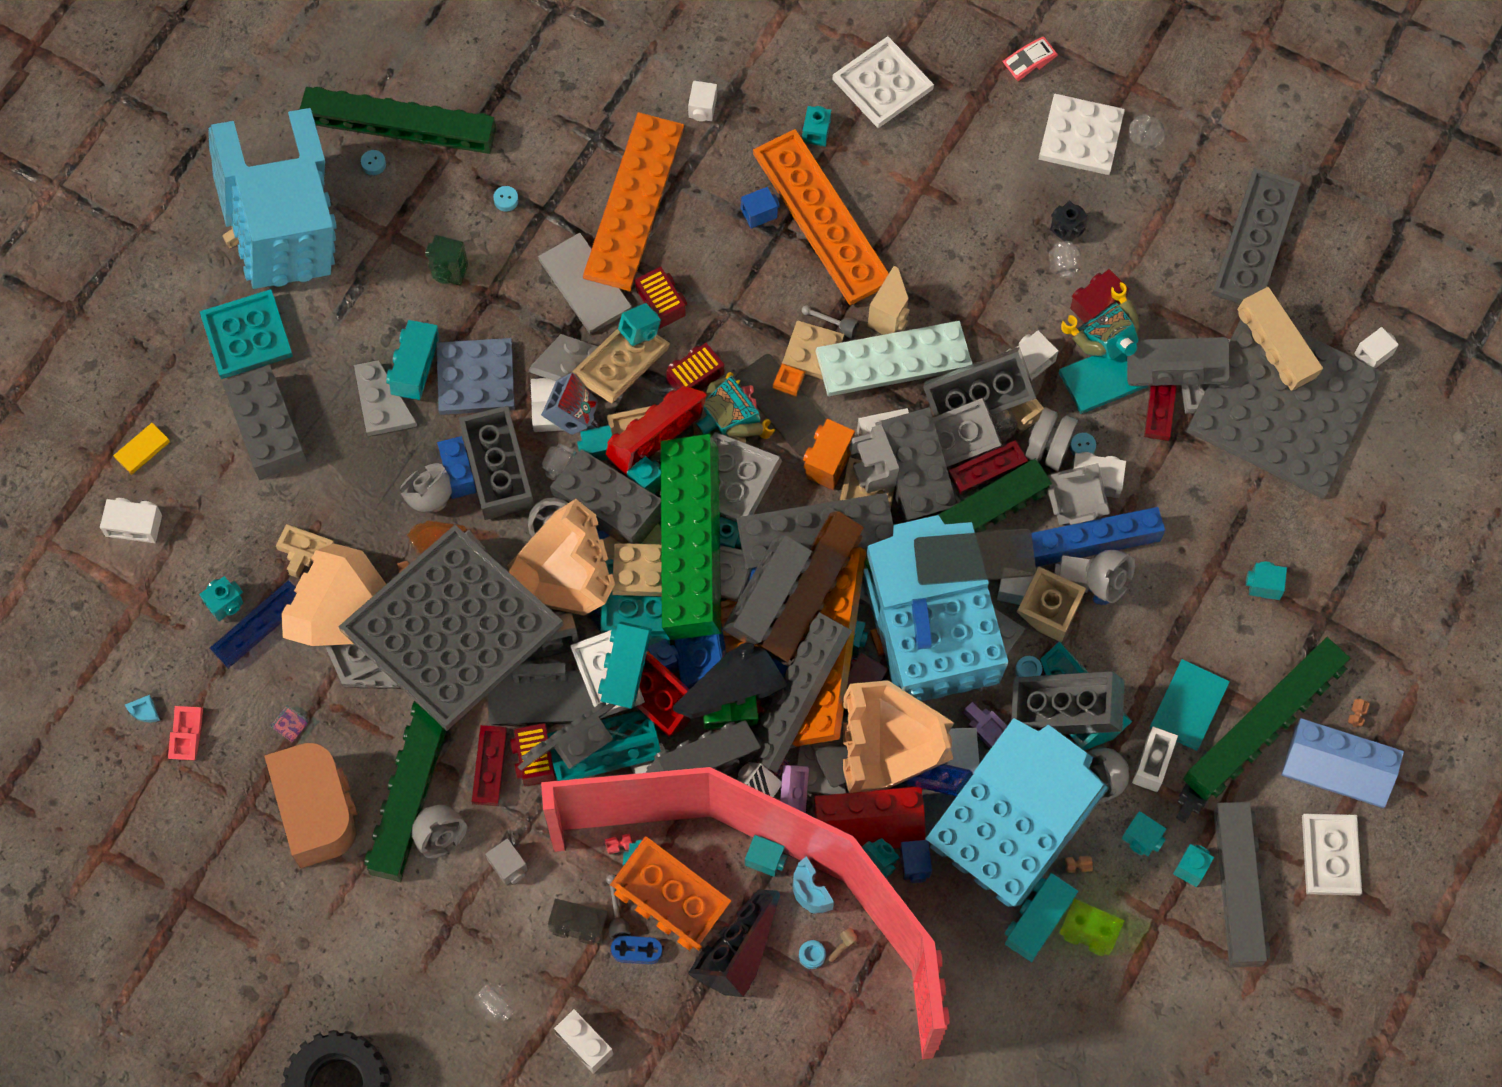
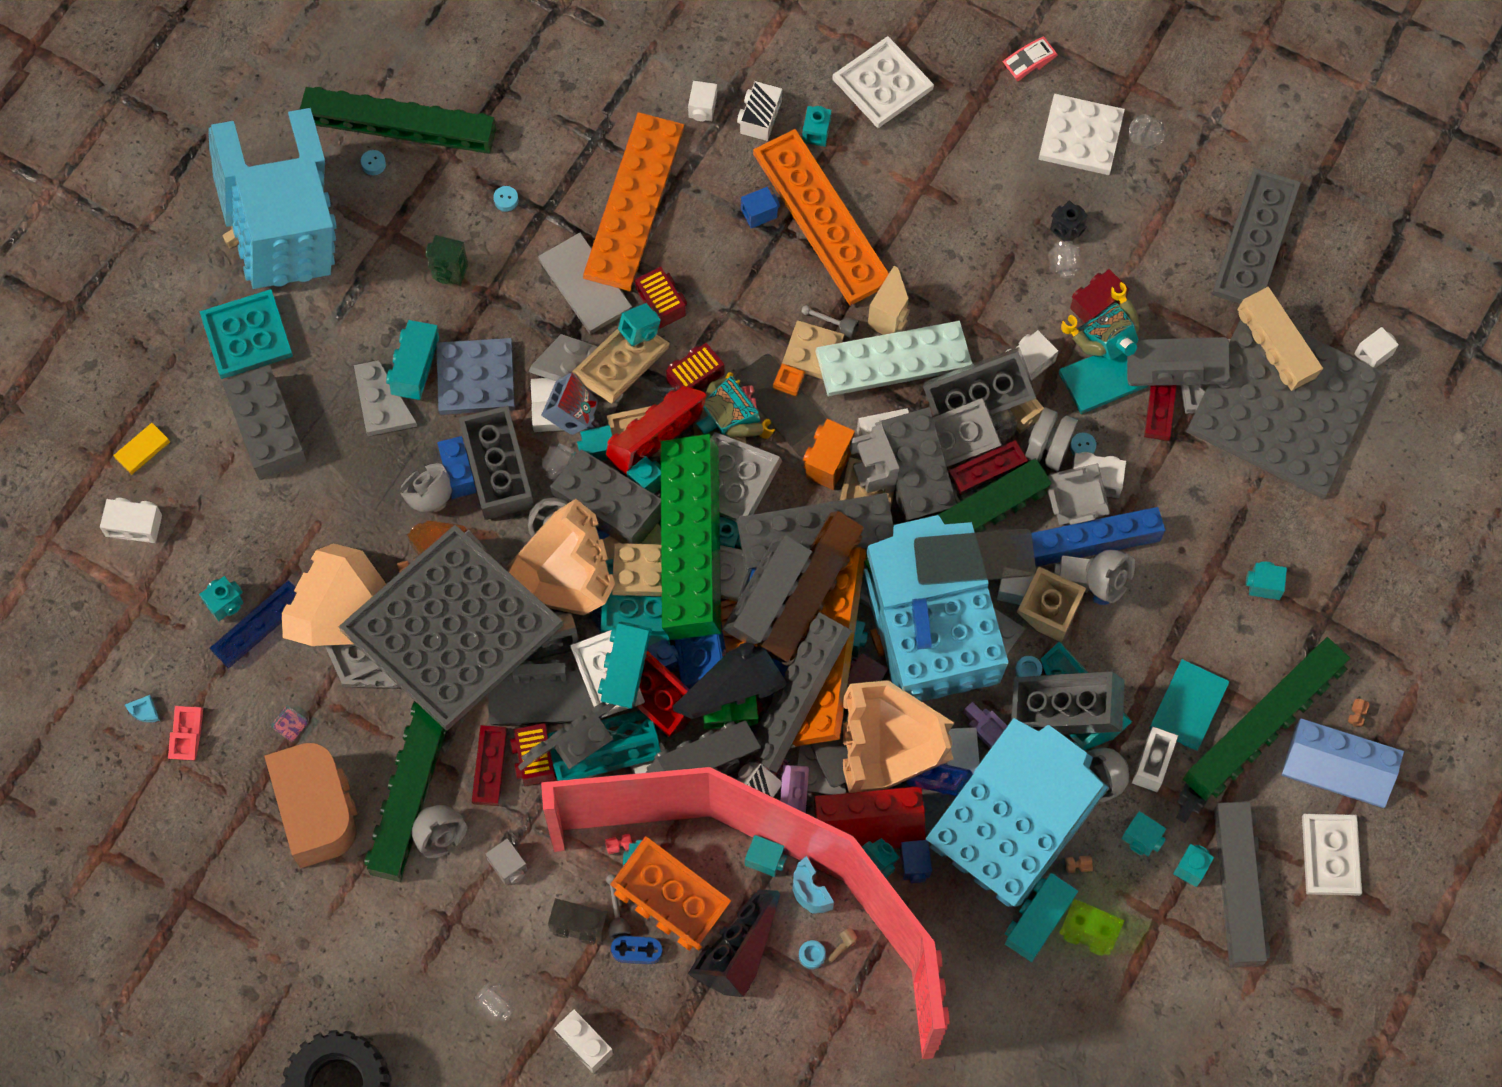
tan hinge [276,525,335,578] -> none
none -> white brick [737,81,782,141]

